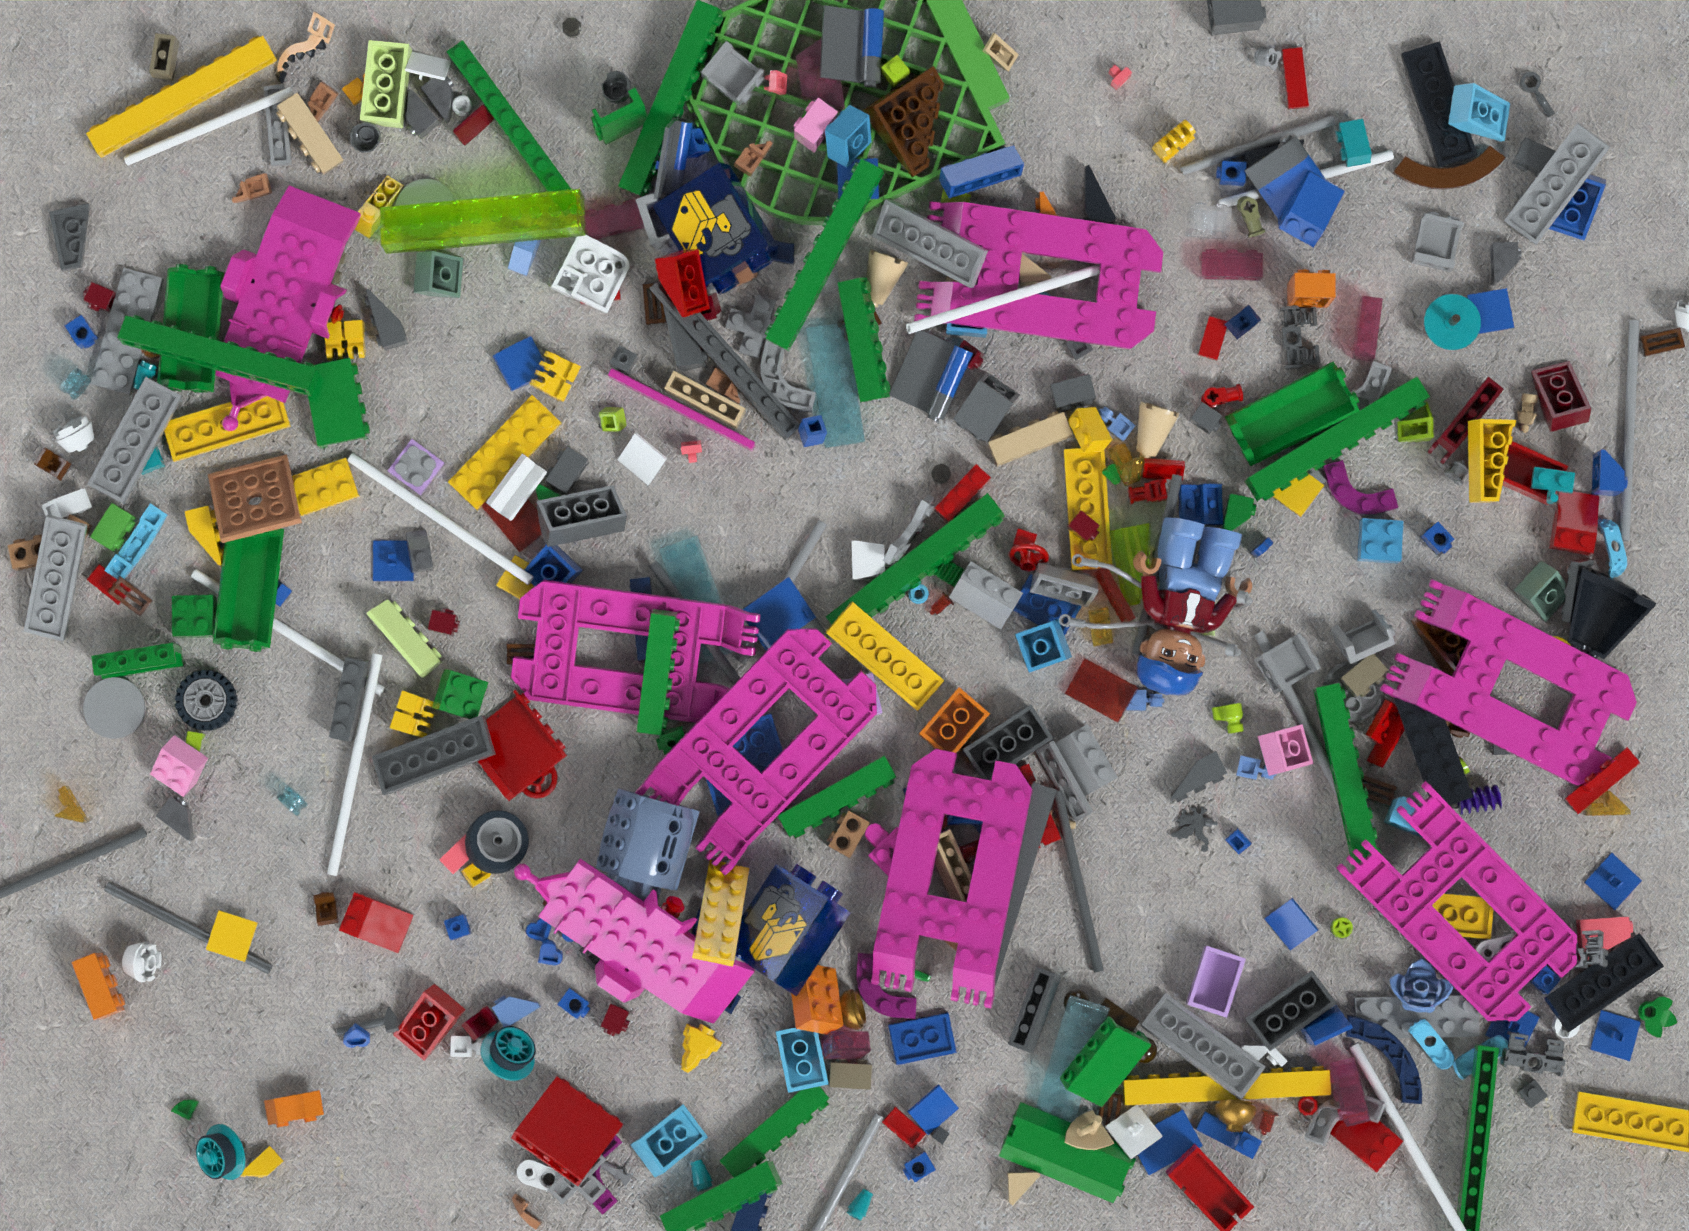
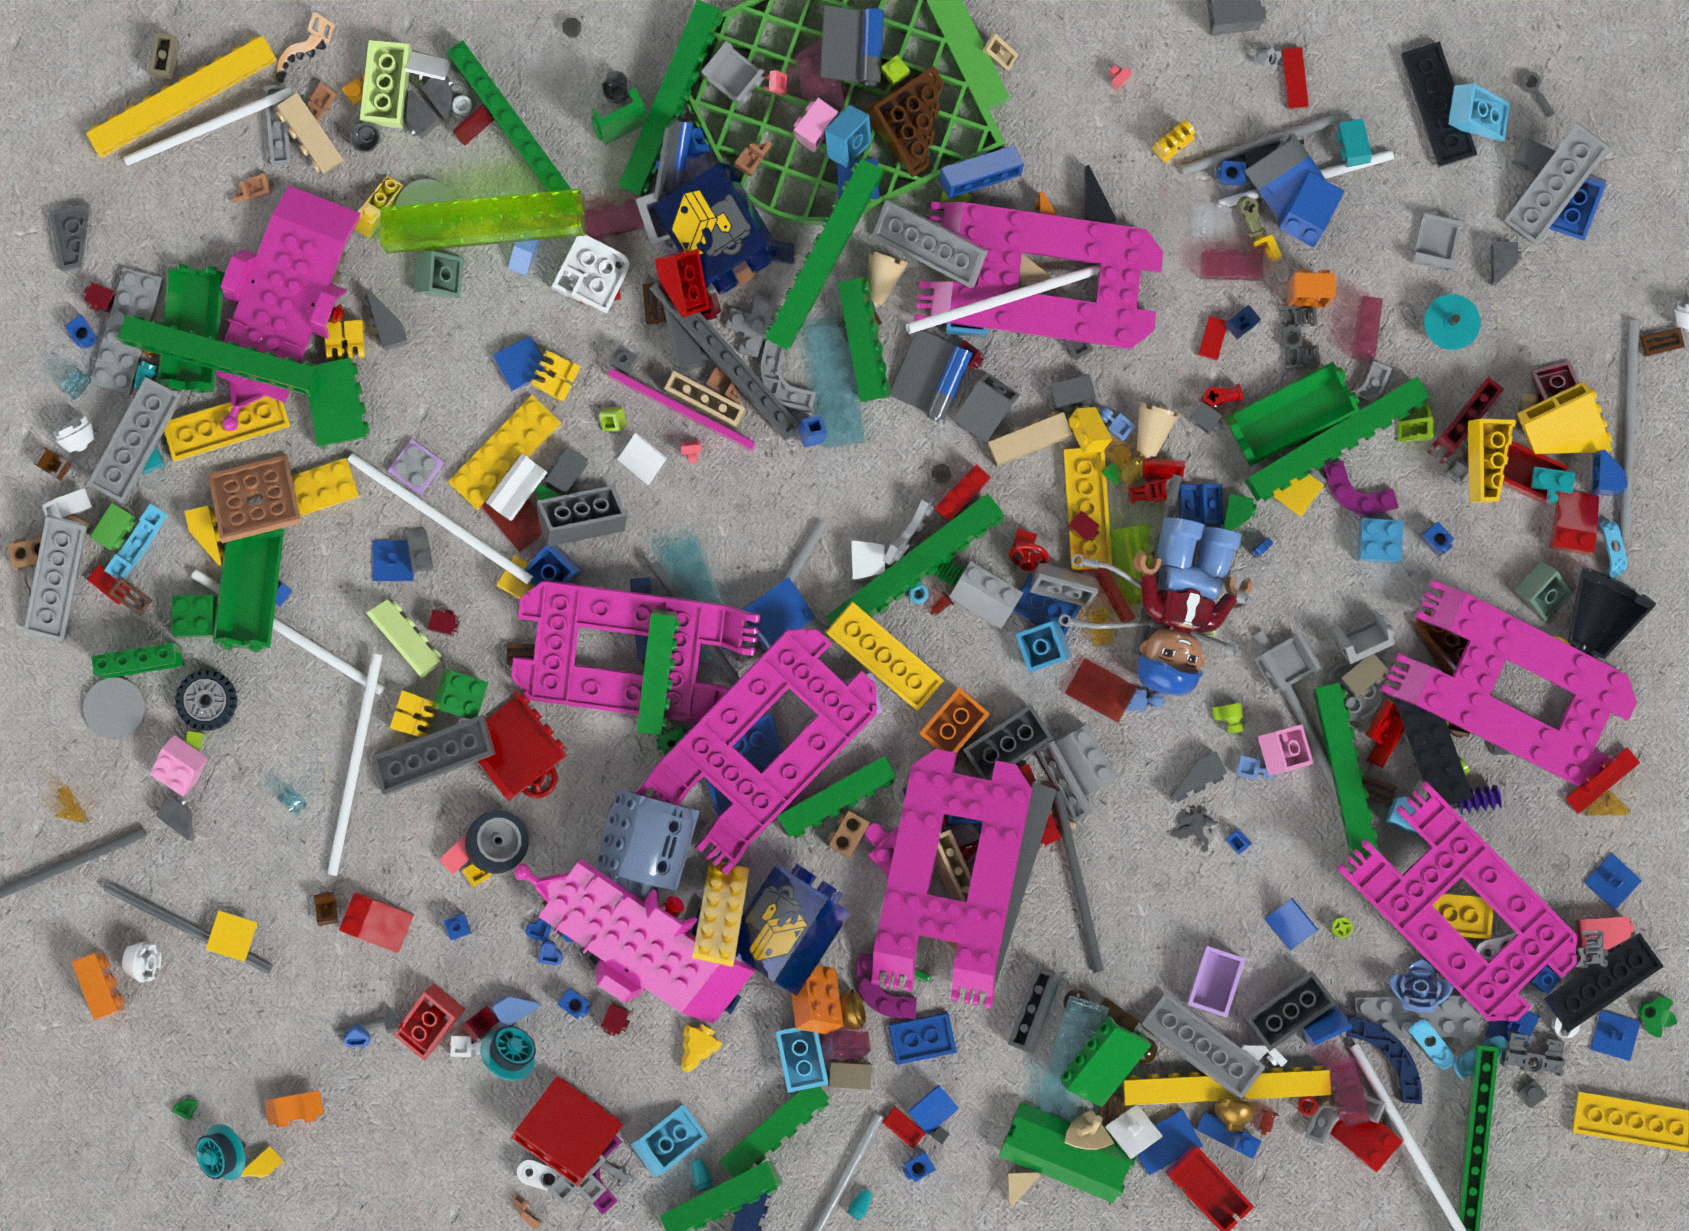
dark grey brick [329,656,370,742] -> none
reddish brown tile [1393,146,1506,190] -> none
blue piece [1467,288,1515,334] -> none
dark grey wing [1561,558,1594,623] -> none
none -> yellow bracket [1252,234,1282,262]
none -> yellow slope [1517,382,1613,454]

